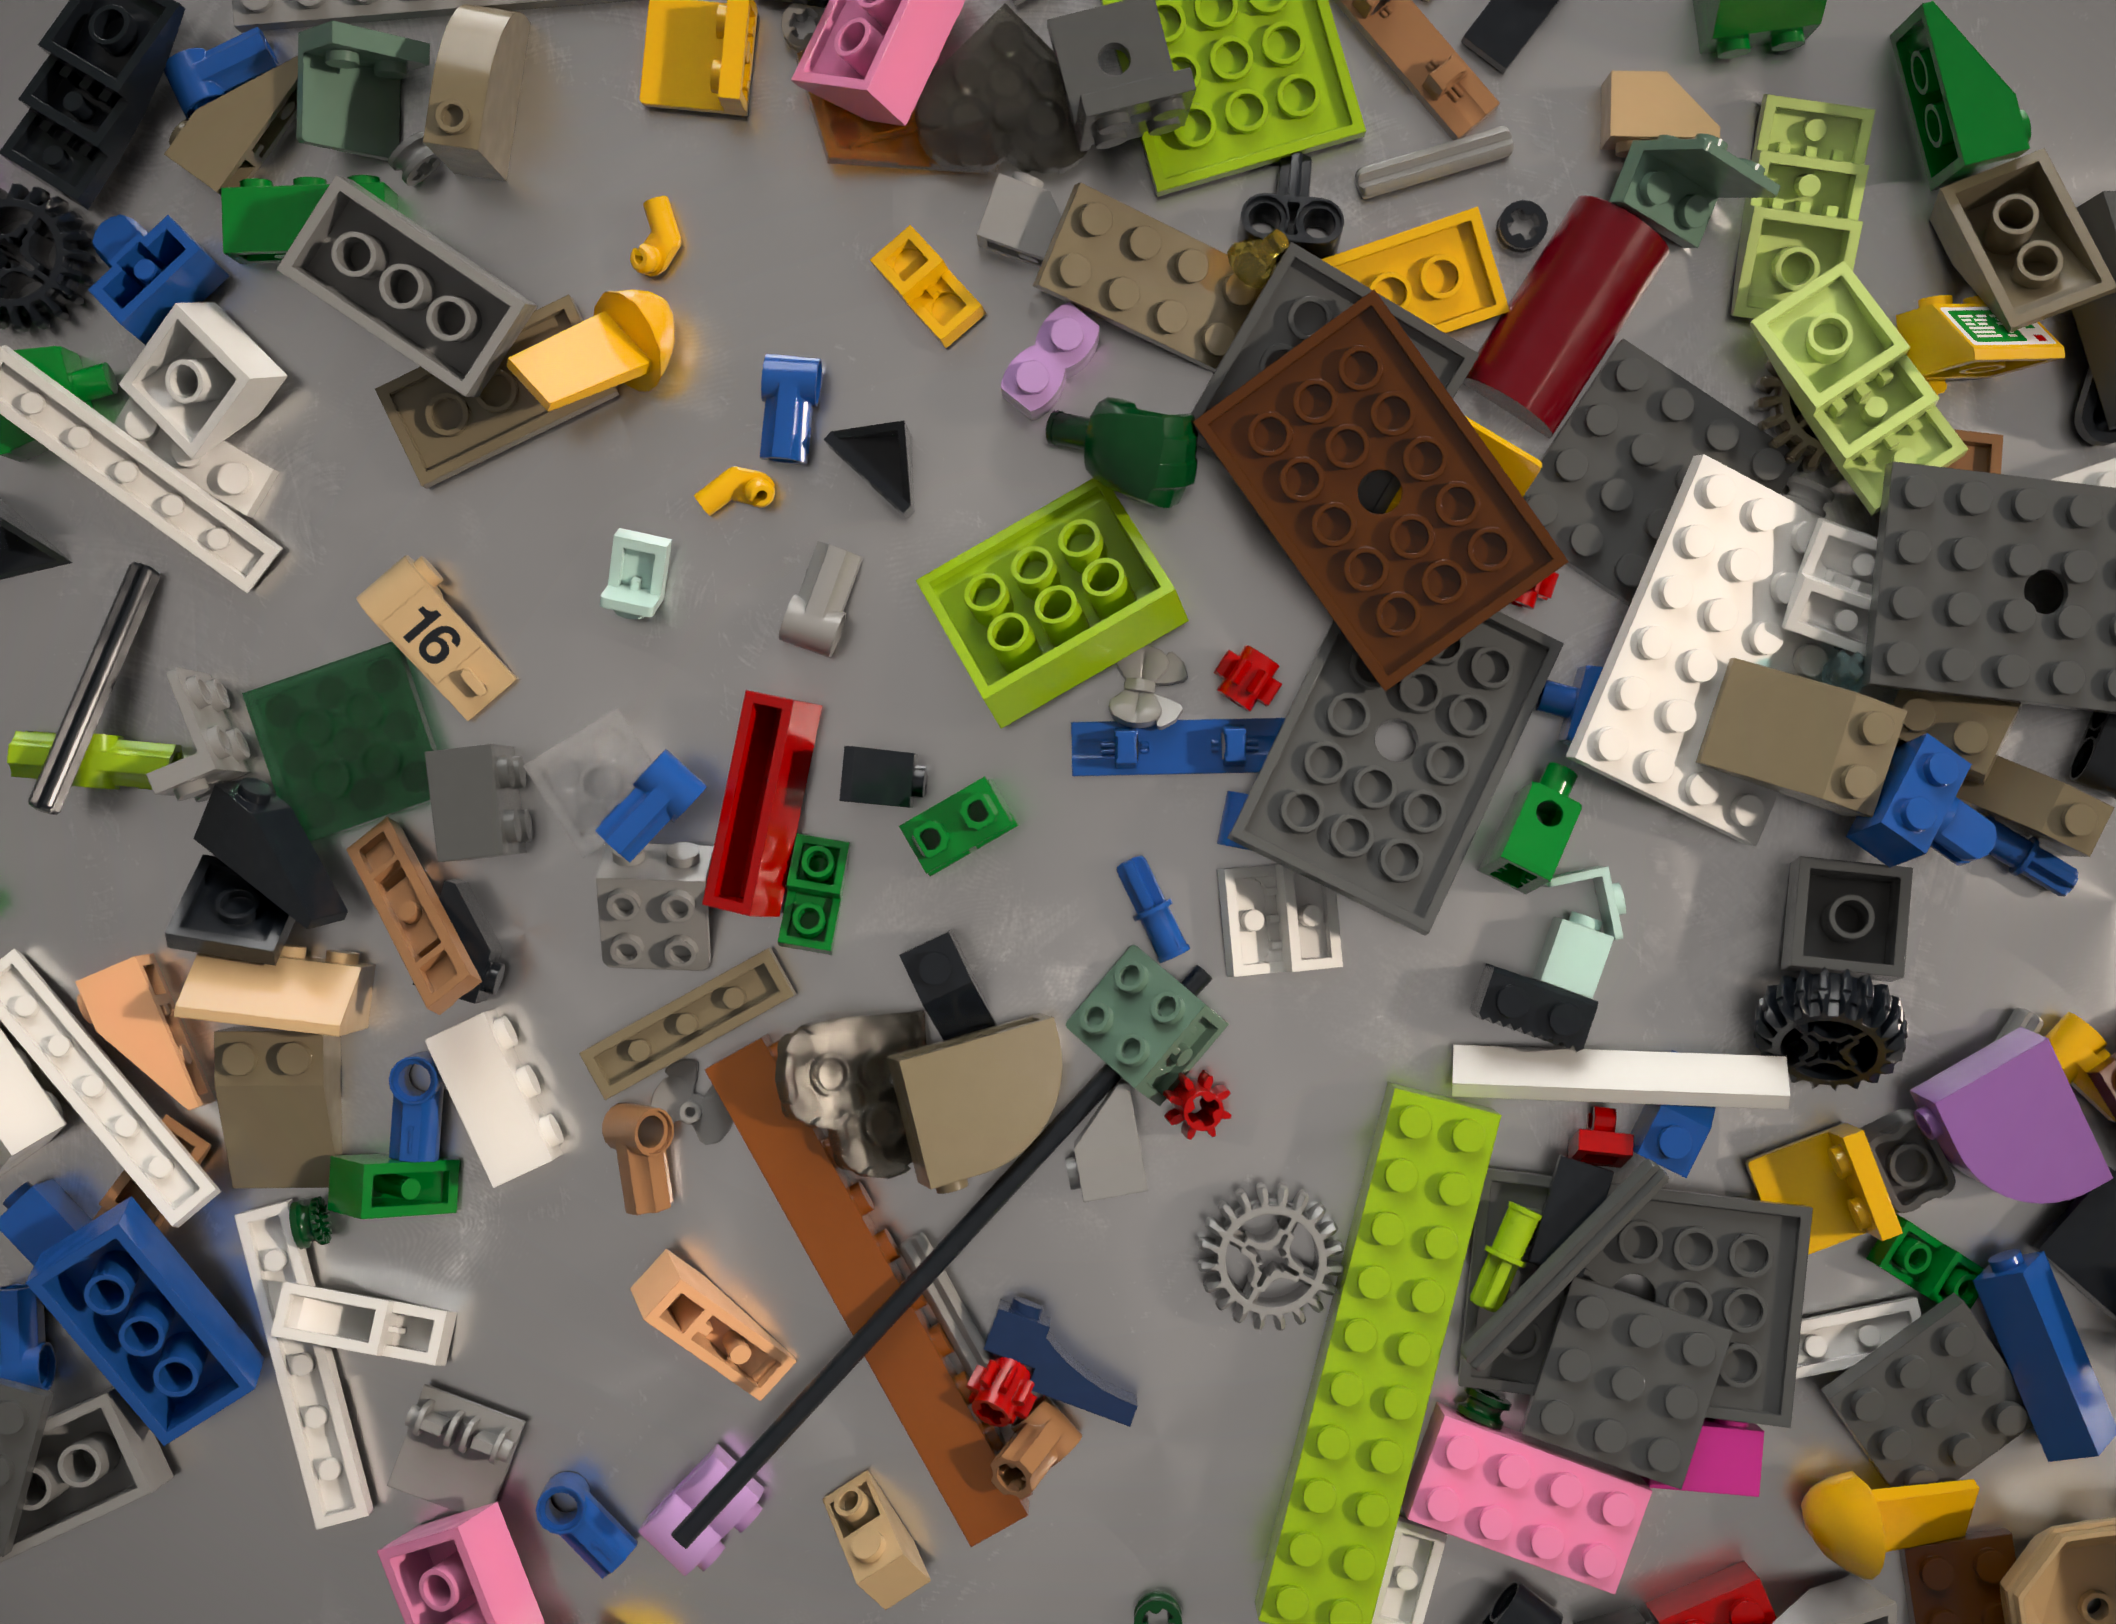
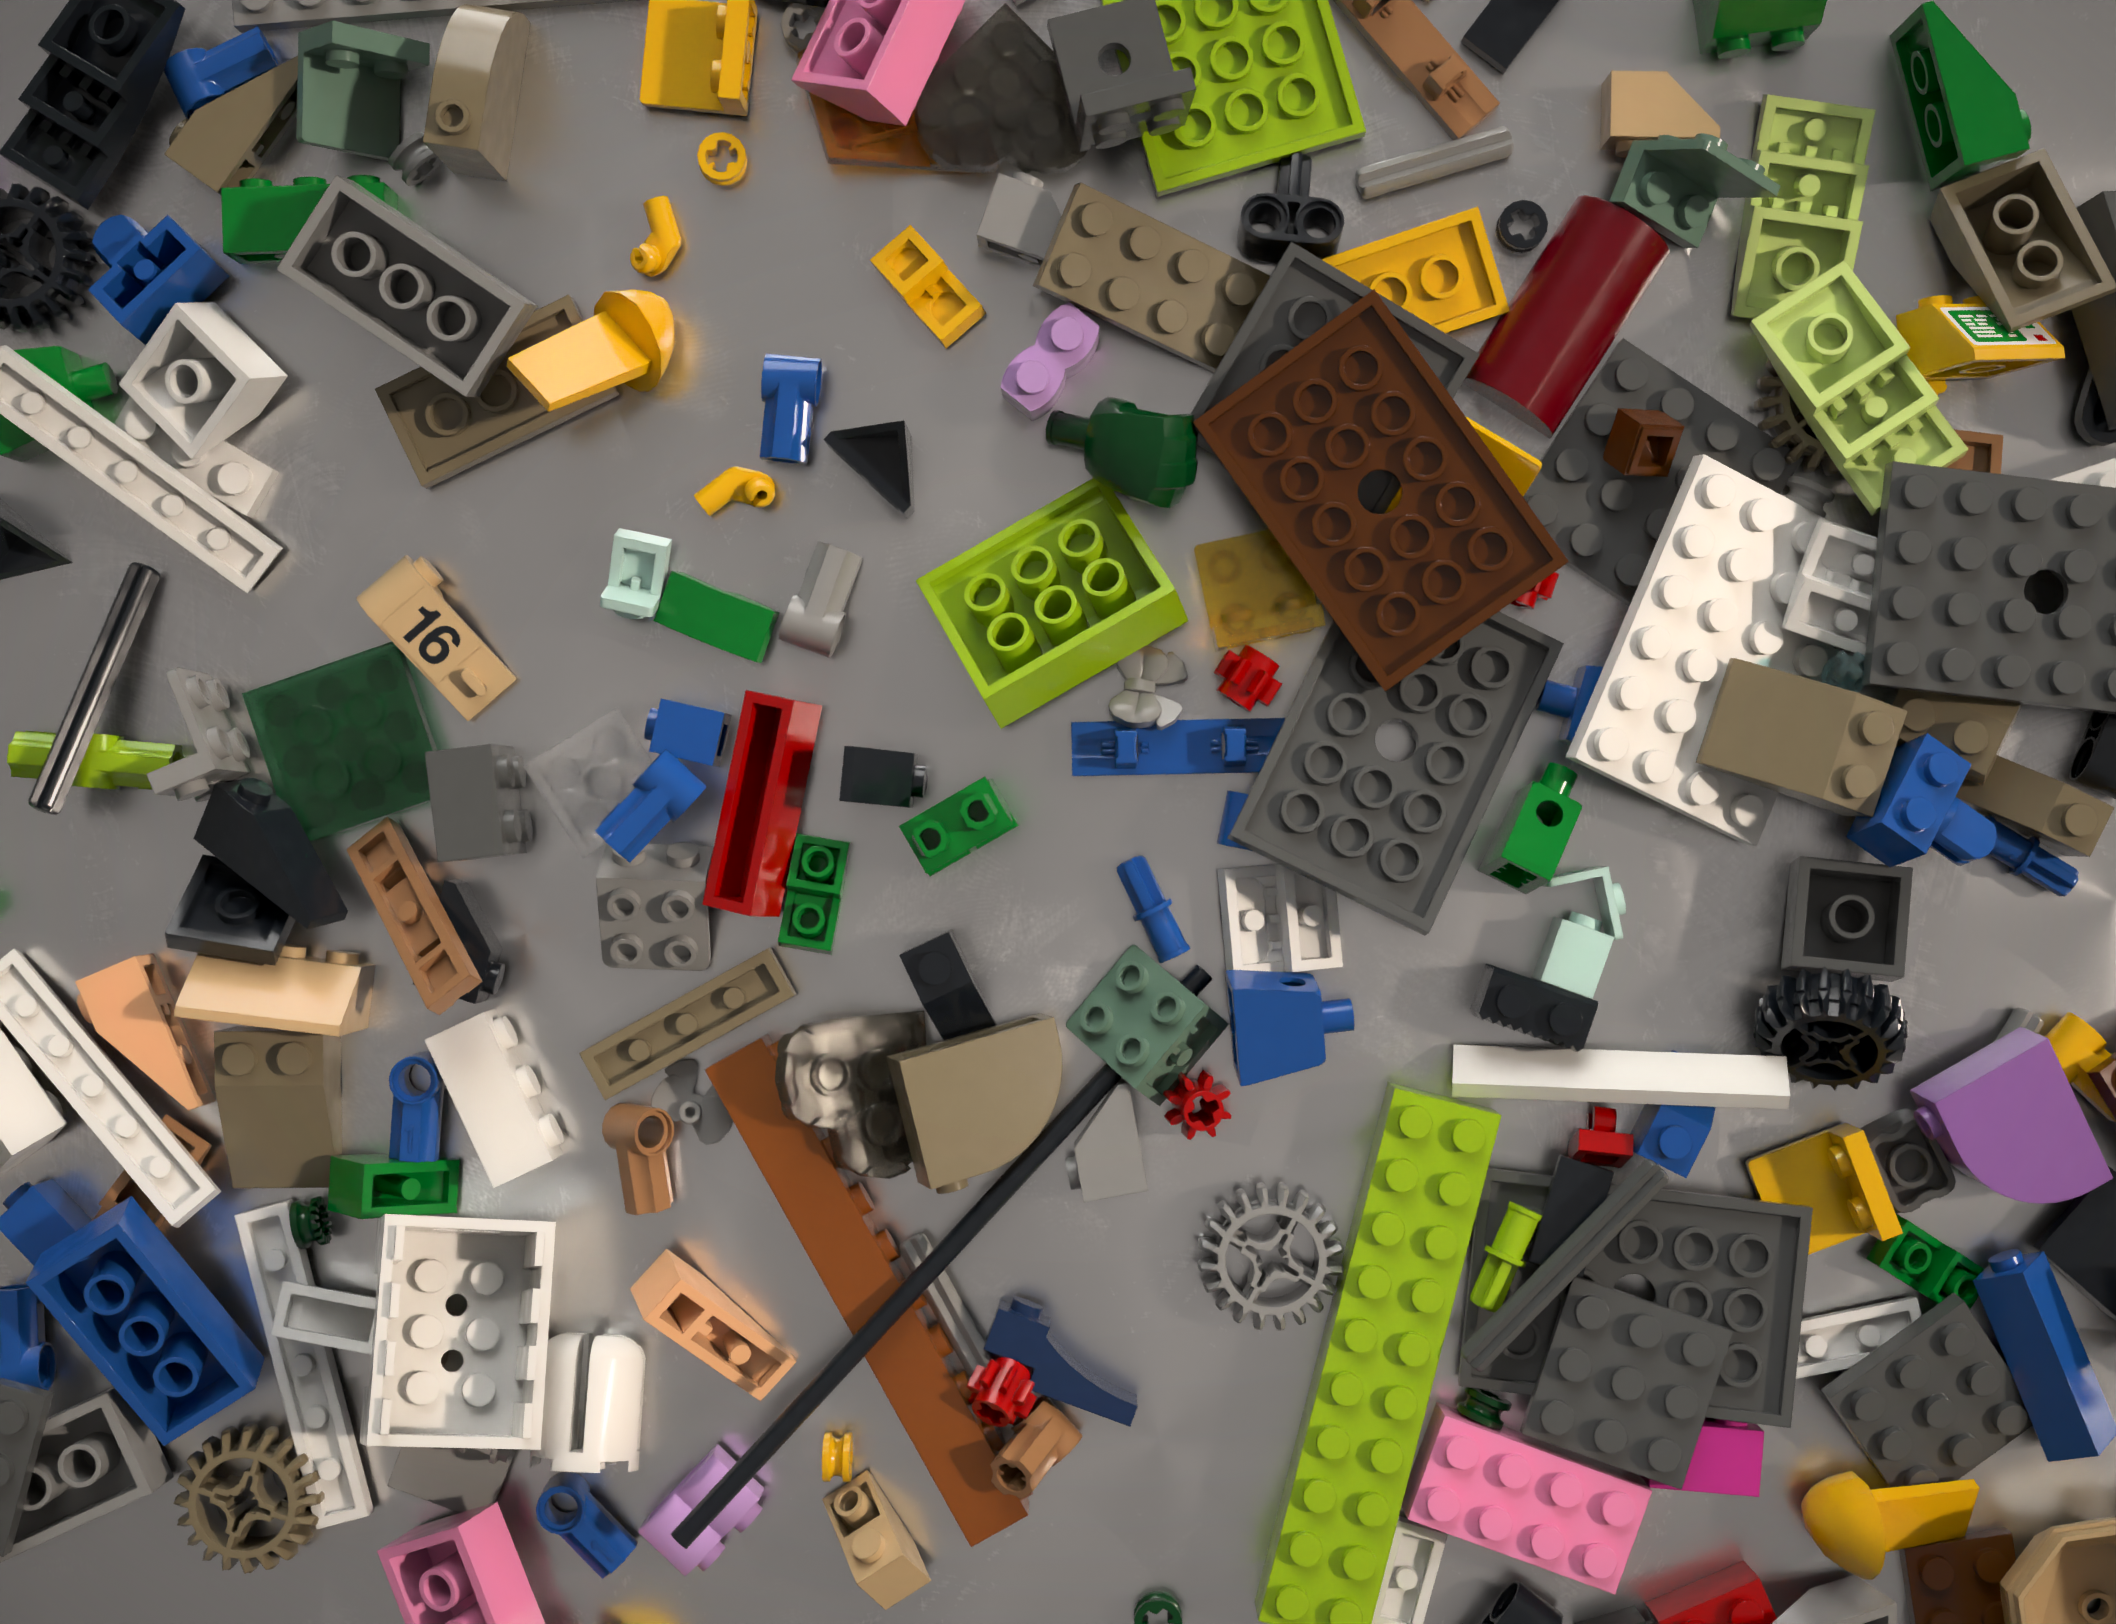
clear yellow rock [1227,229,1289,289] -> none
none -> dark tan gear [173,1423,325,1574]
none -> white container [360,1214,556,1450]
none -> white cylinder [530,1332,646,1473]
none -> blue brick [644,698,732,767]
none -> green slope [654,571,780,663]
none -> yellow bush [697,132,747,186]
none -> yellow bush [822,1432,853,1482]
none -> clear yellow bracket [1194,530,1326,652]
none -> blue torso [1225,970,1355,1086]
none -> reddish brown slope [1603,408,1684,477]

